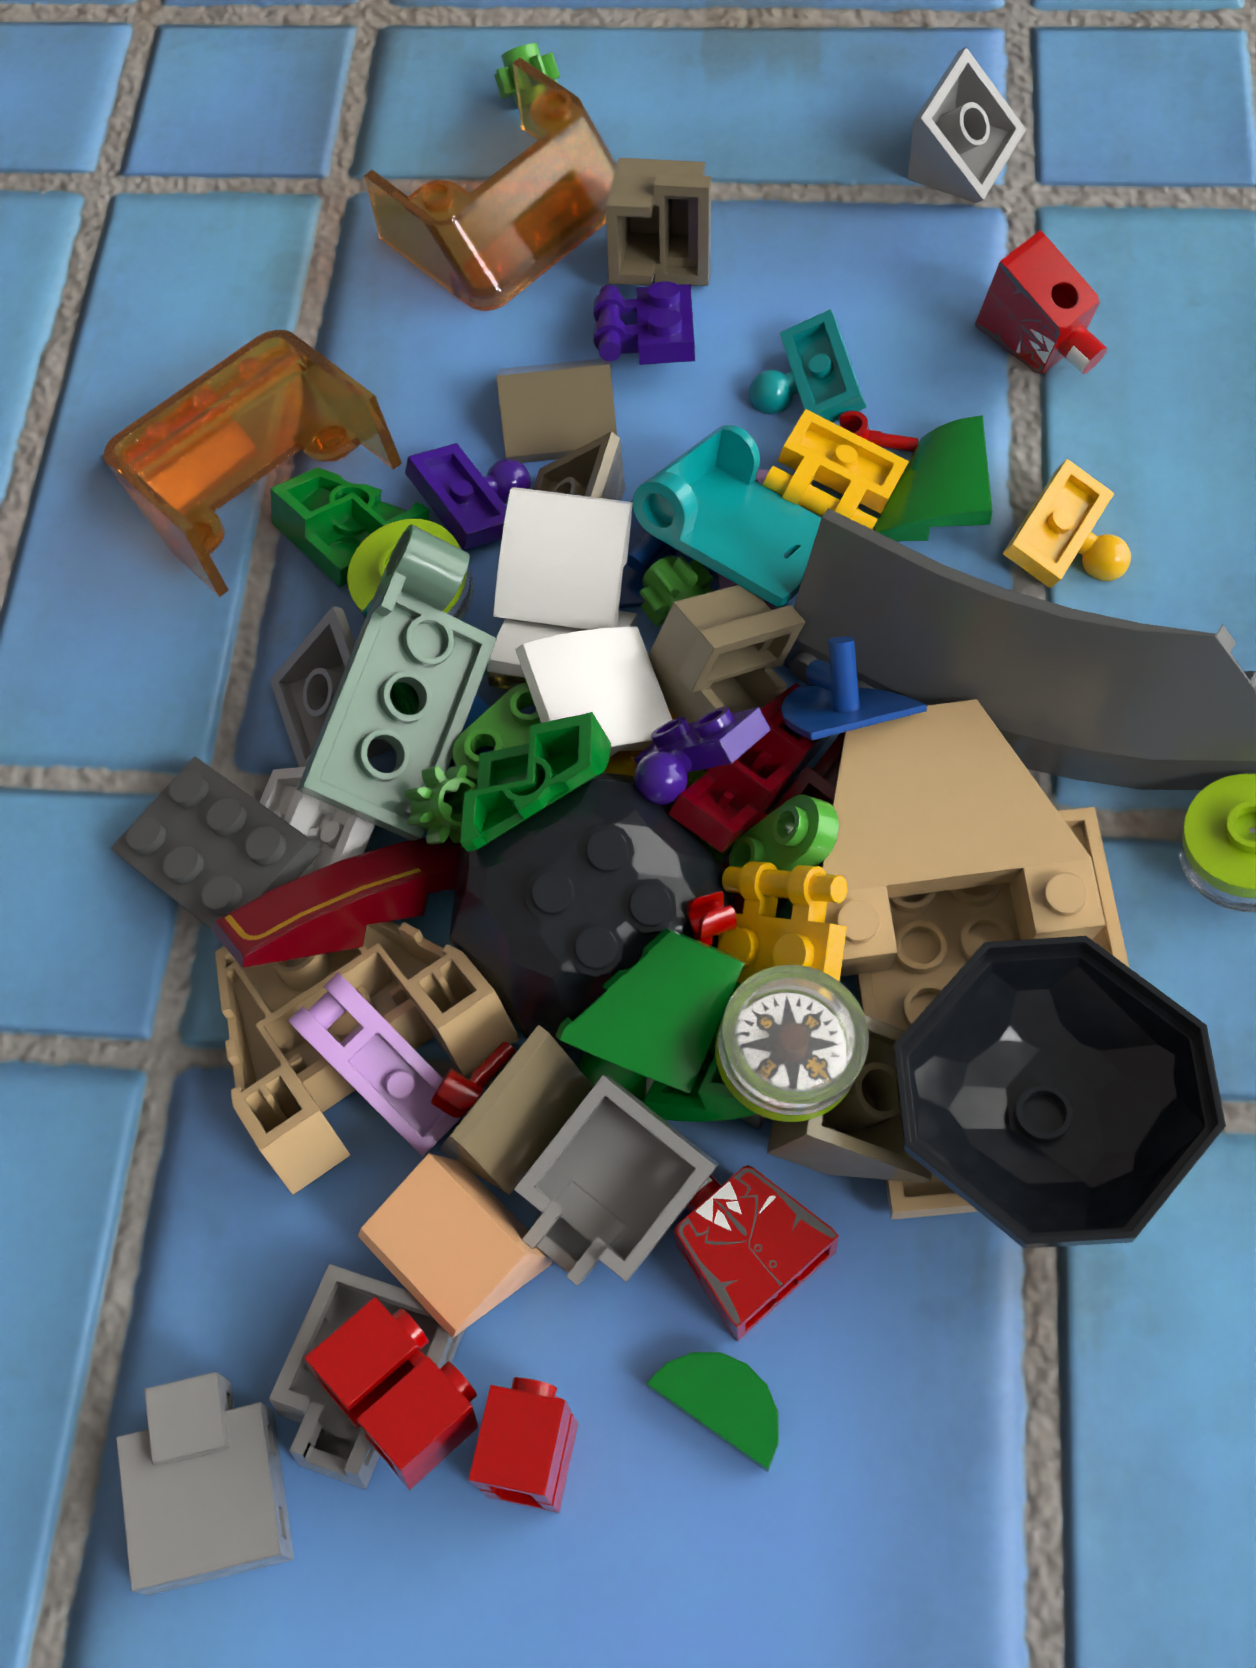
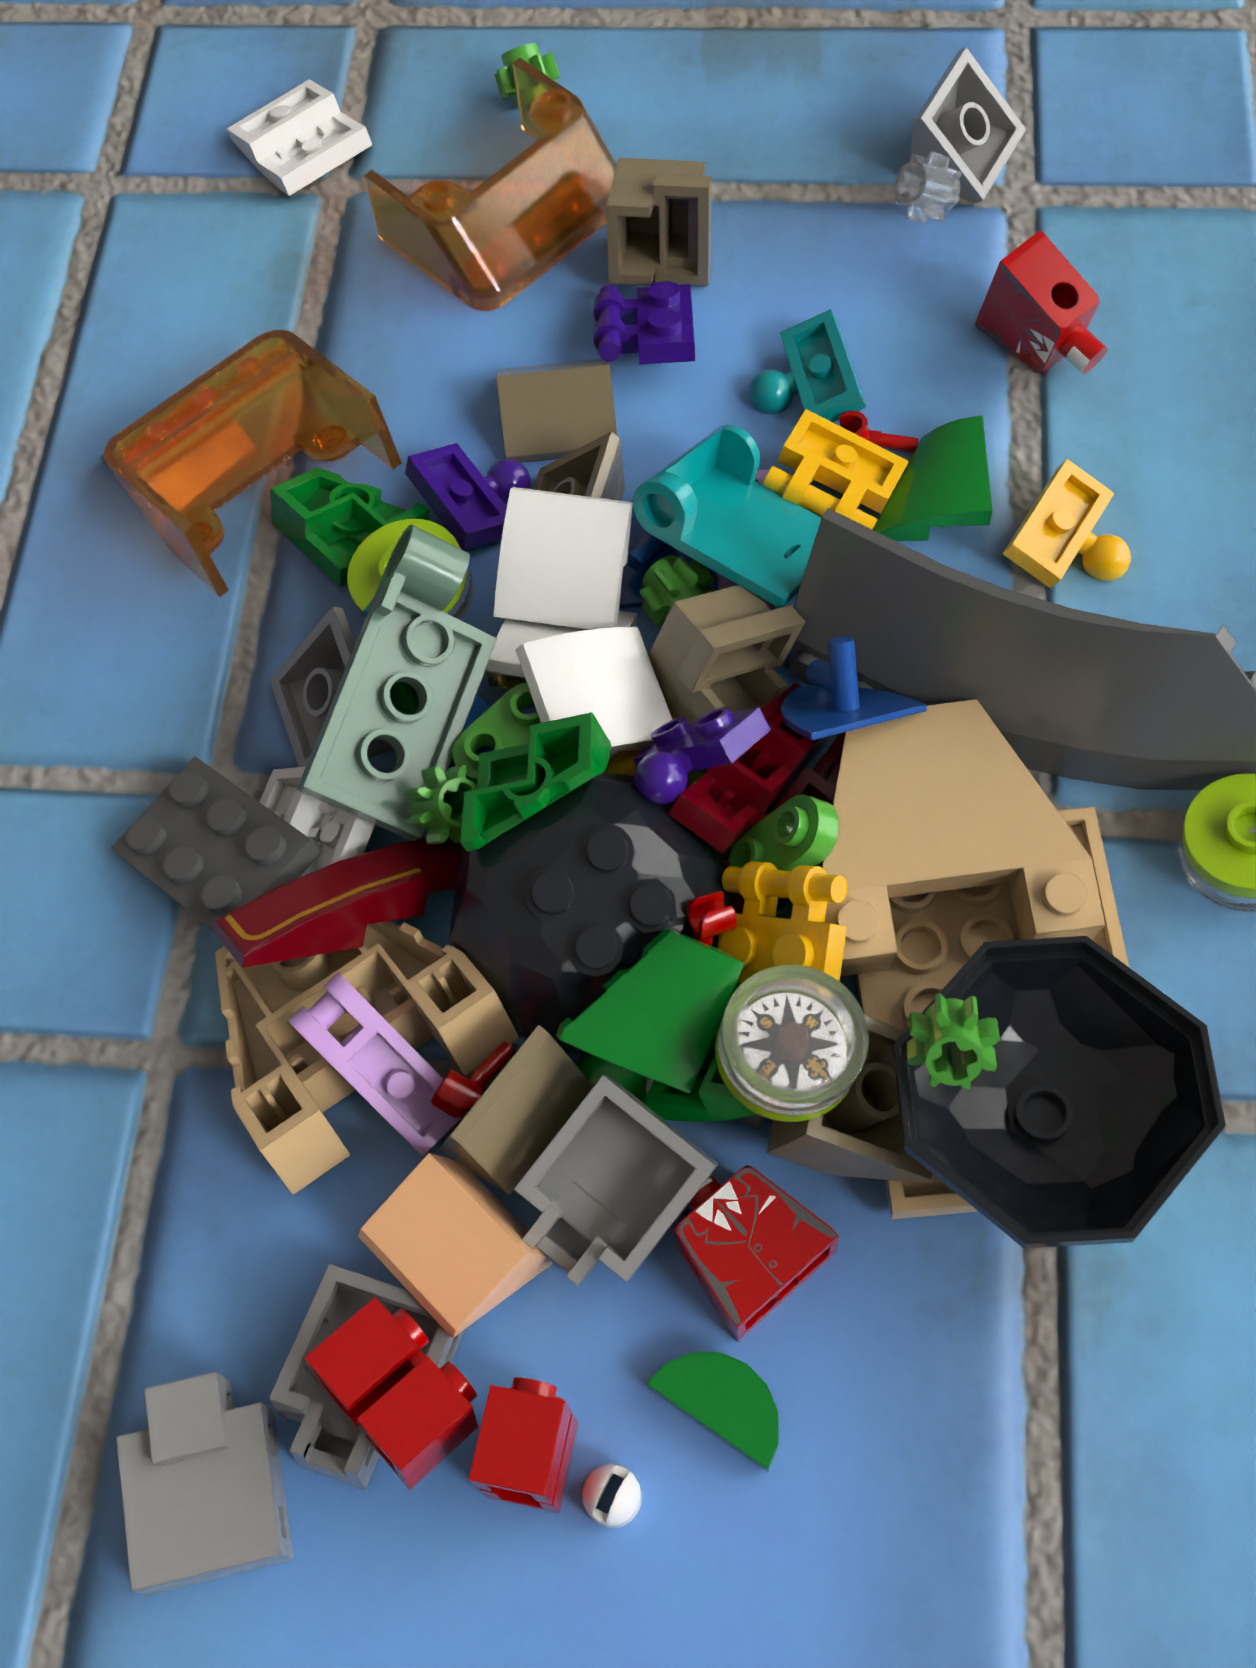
none -> white slope [227,79,372,196]
none -> white hinge [582,1464,642,1528]
none -> clear gear [894,151,962,224]
none -> bright green gear [907,993,1000,1090]

